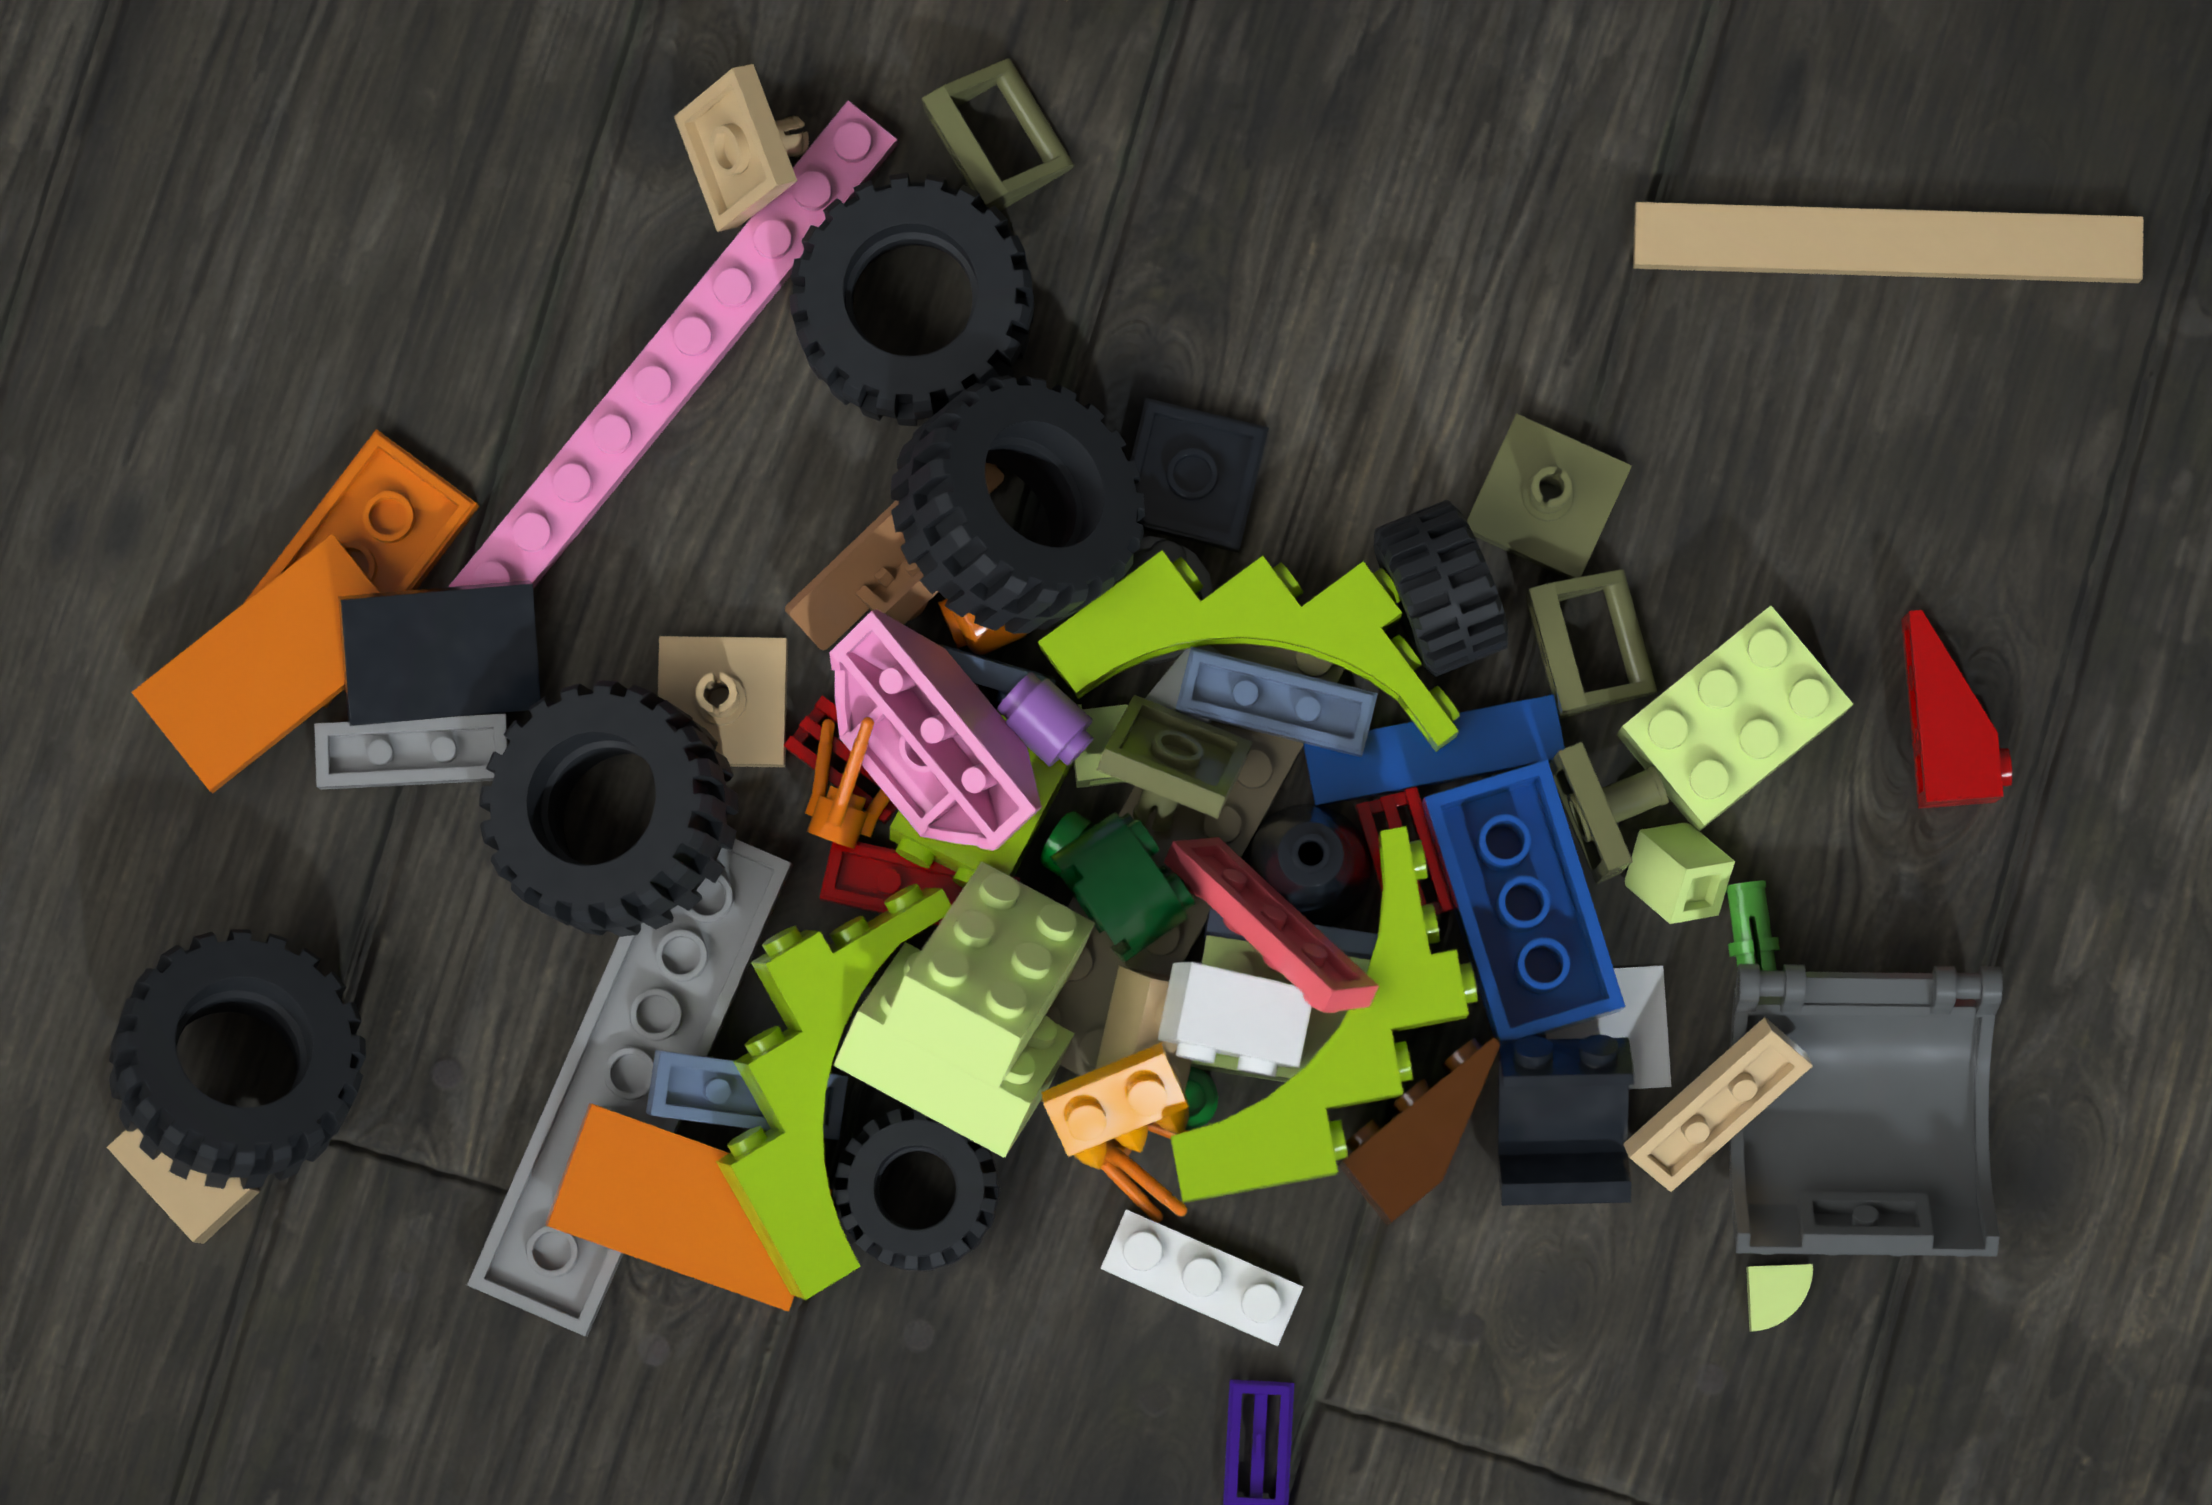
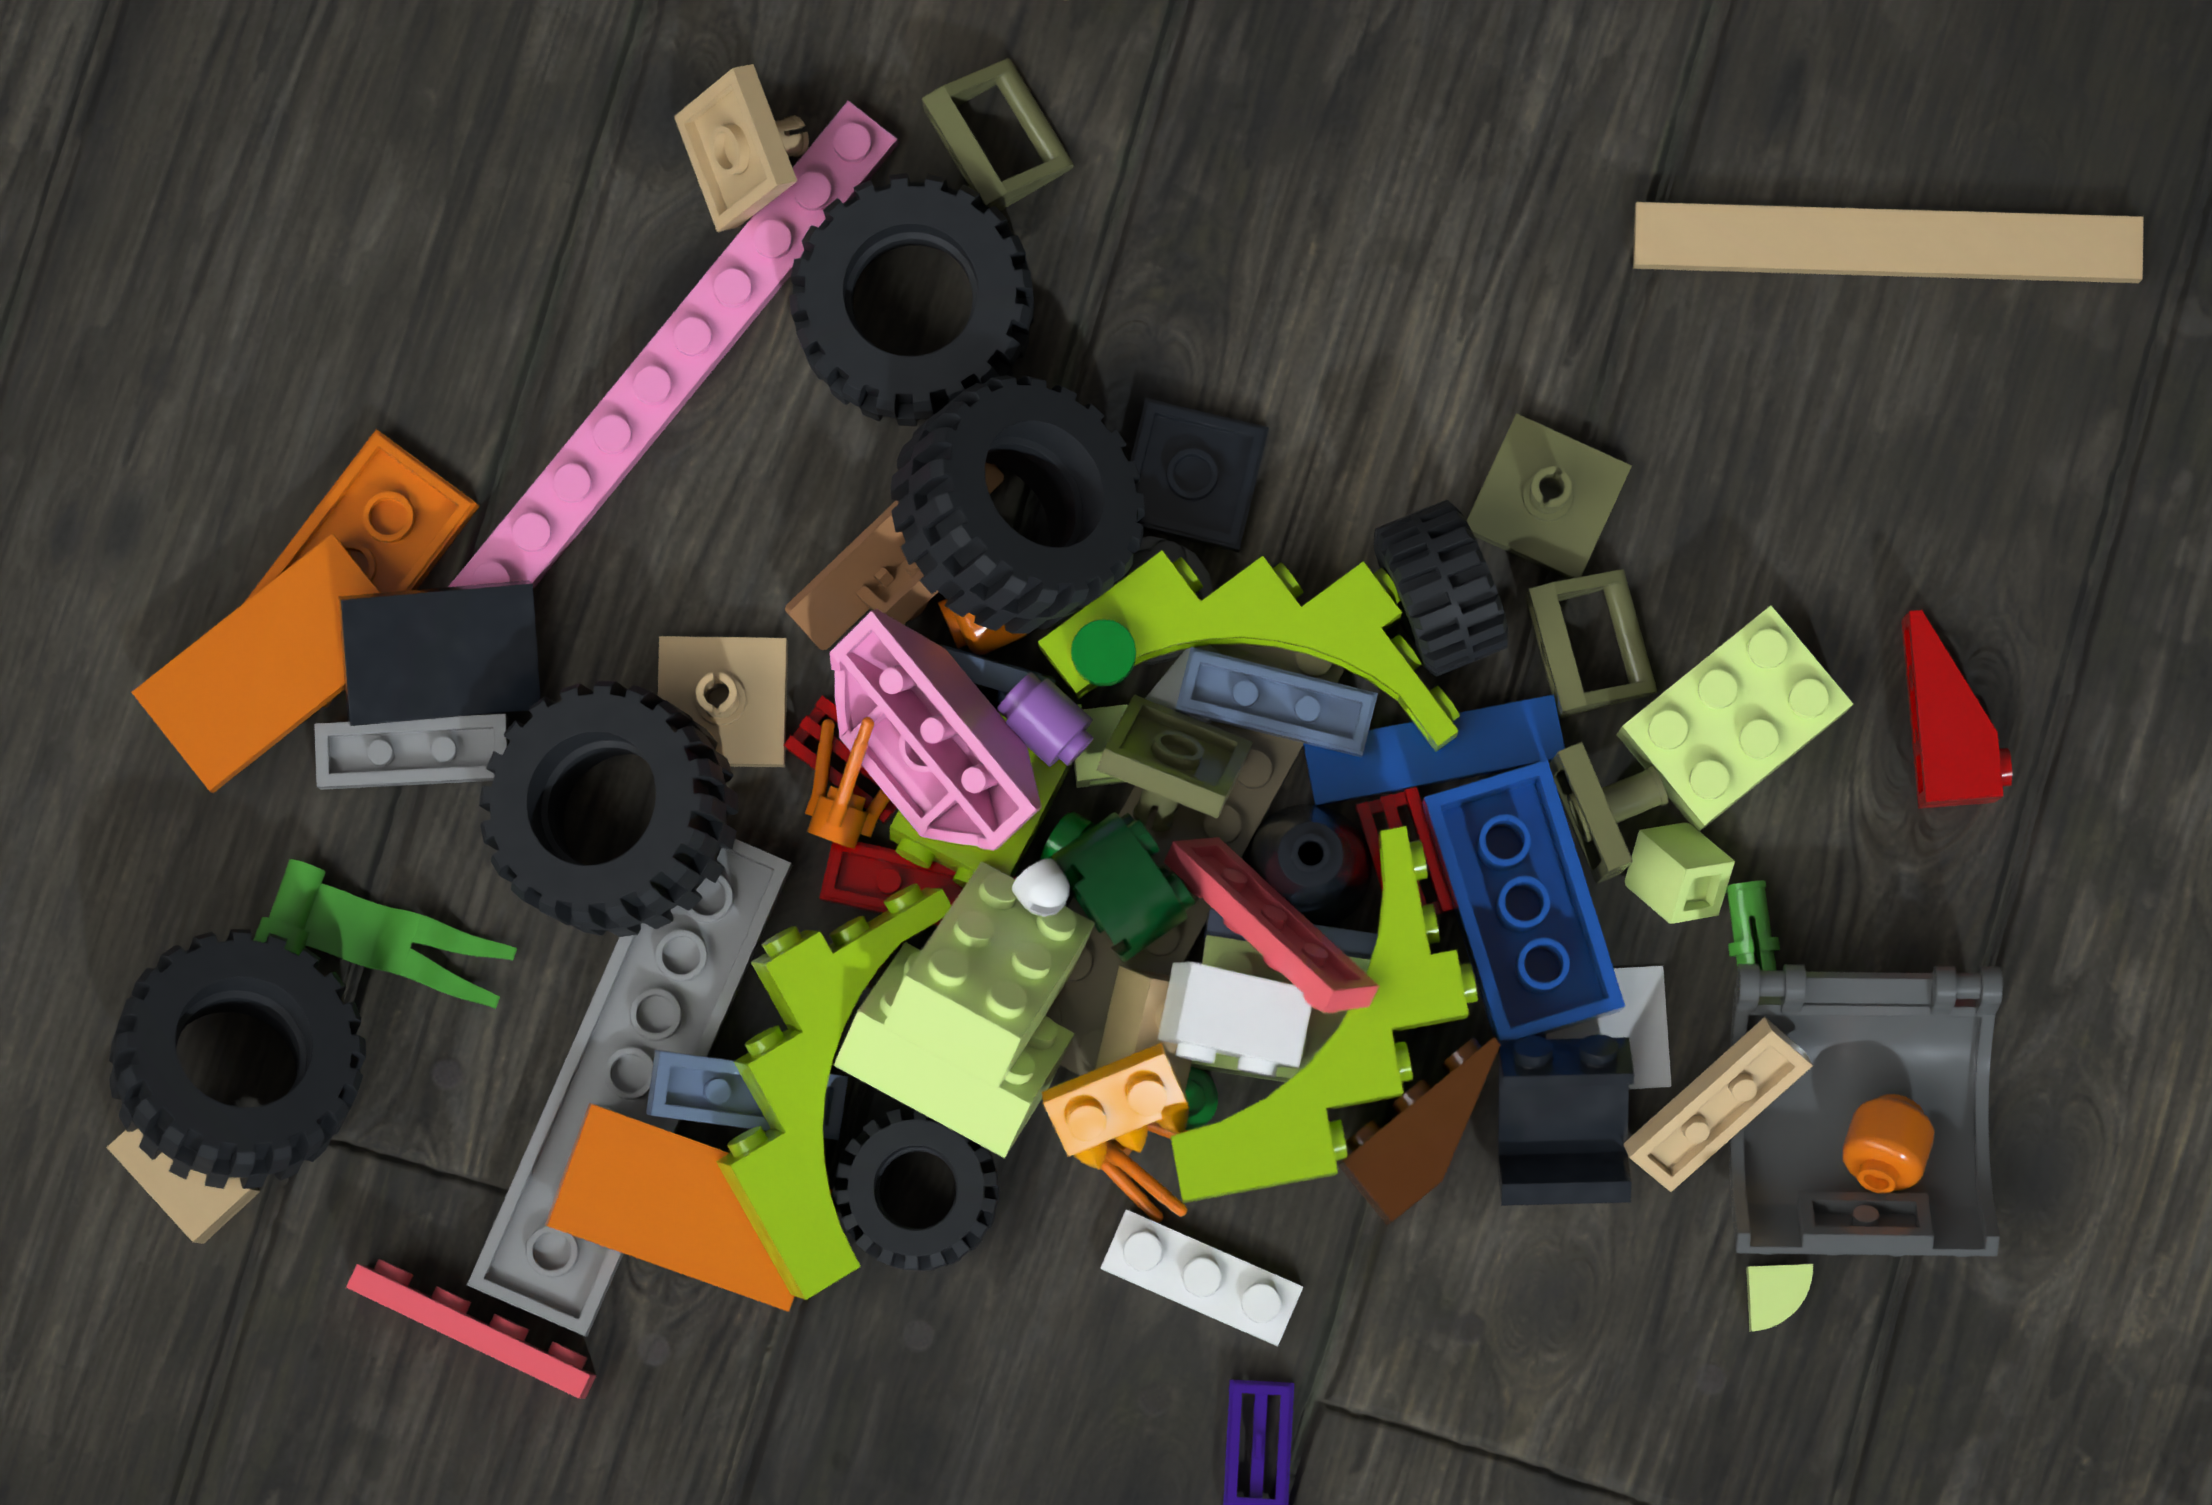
none -> bright green flag [253,859,517,1009]
none -> coral plate [346,1259,597,1399]
none -> white hinge [1012,859,1070,917]
none -> green tile [1071,619,1136,686]
none -> orange head [1842,1094,1934,1194]

